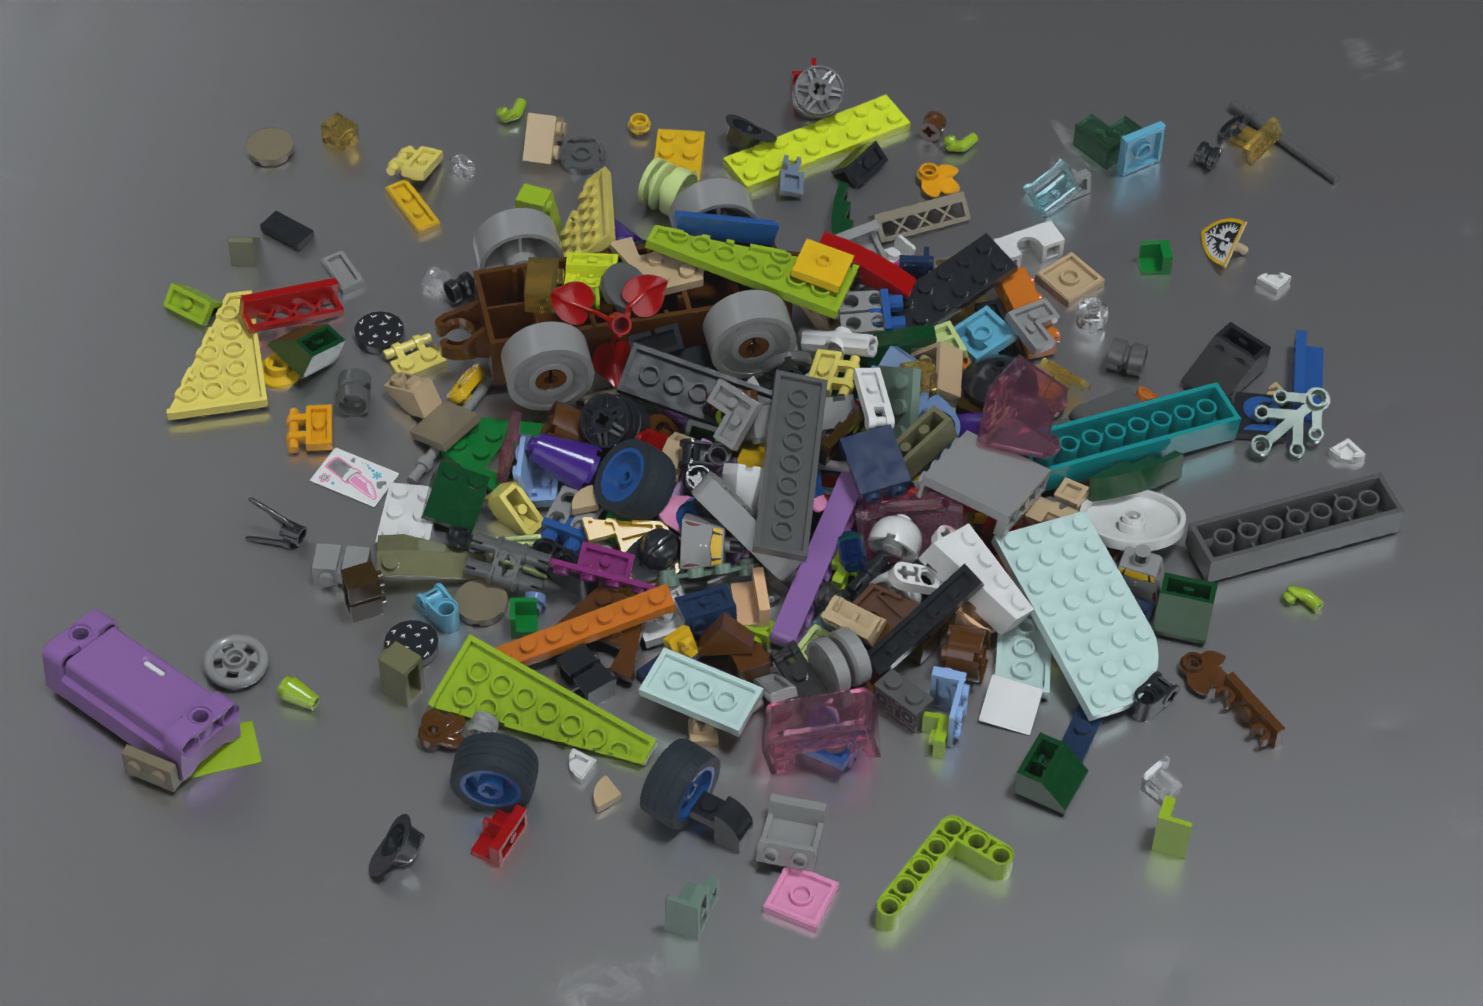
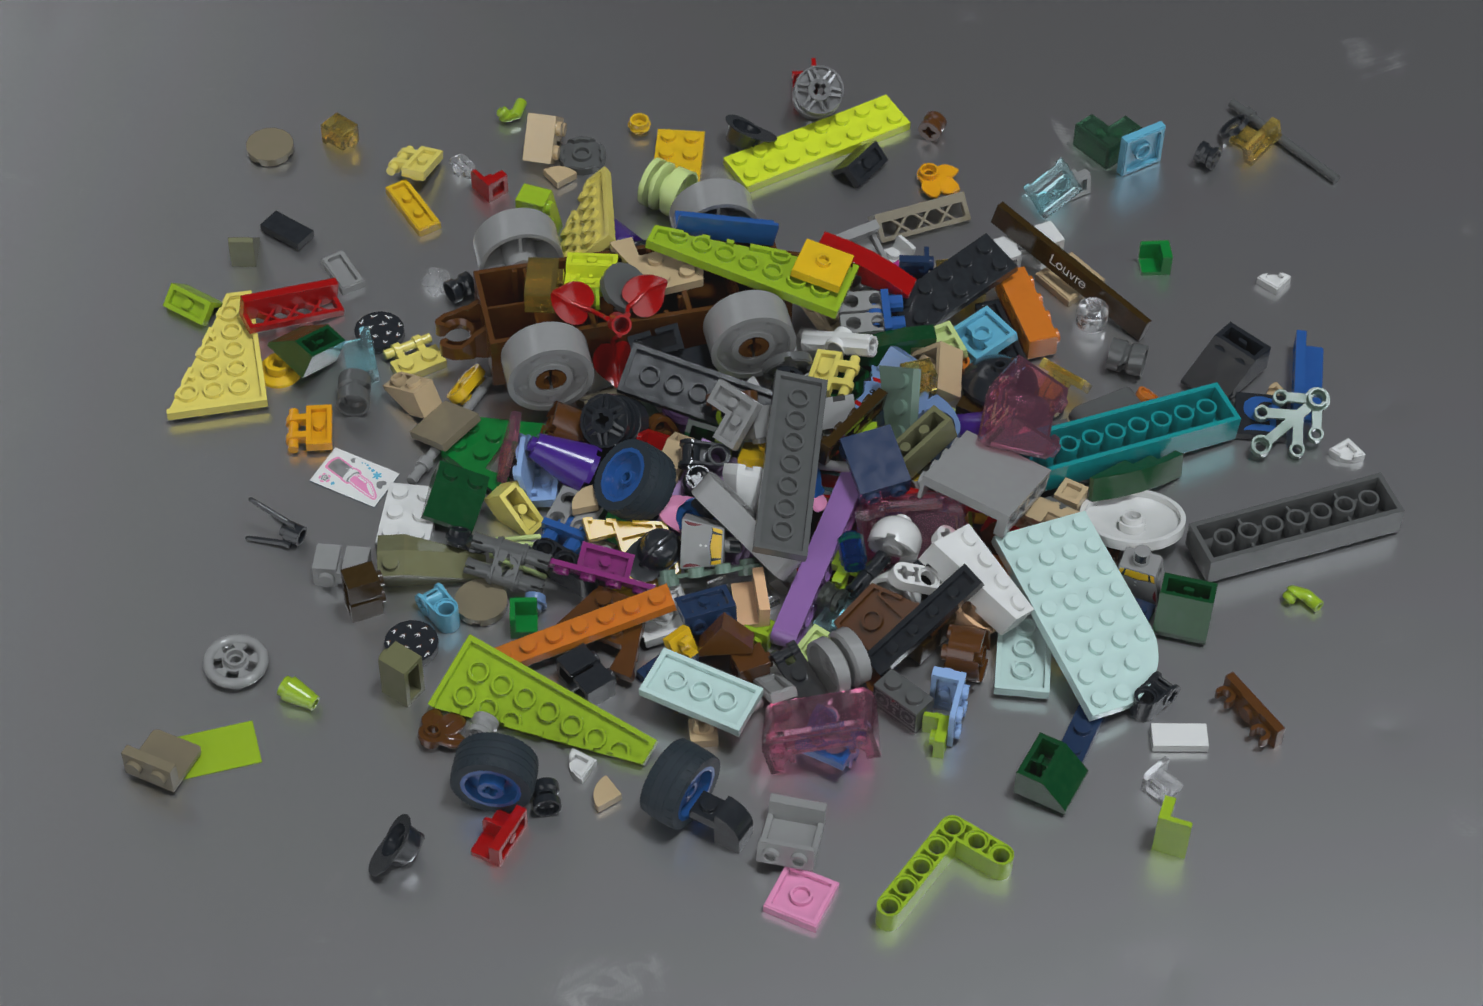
medium lavender piece [42,609,241,781] -> none
sand green panel [665,876,719,941] -> none
sand blue plate [778,155,804,198] -> none
tan hinge [821,595,887,647] -> none
dark green slope [831,182,854,235] -> none
white plate [853,368,895,430] -> none
lime arm [943,133,979,152] -> none
white sticker [979,675,1043,735] -> none
light grey plate [1004,298,1060,356] -> none
reddish brown plate [1179,651,1227,695] -> none
shield [1201,218,1248,267] -> none
none -> clear light blue panel [343,326,381,383]
none -> red panel [471,169,509,203]
none -> black wheel [532,777,562,817]
none -> tan tile [543,166,577,189]
none -> dark brown tile [991,202,1152,341]
none -> white tile [1150,723,1209,752]

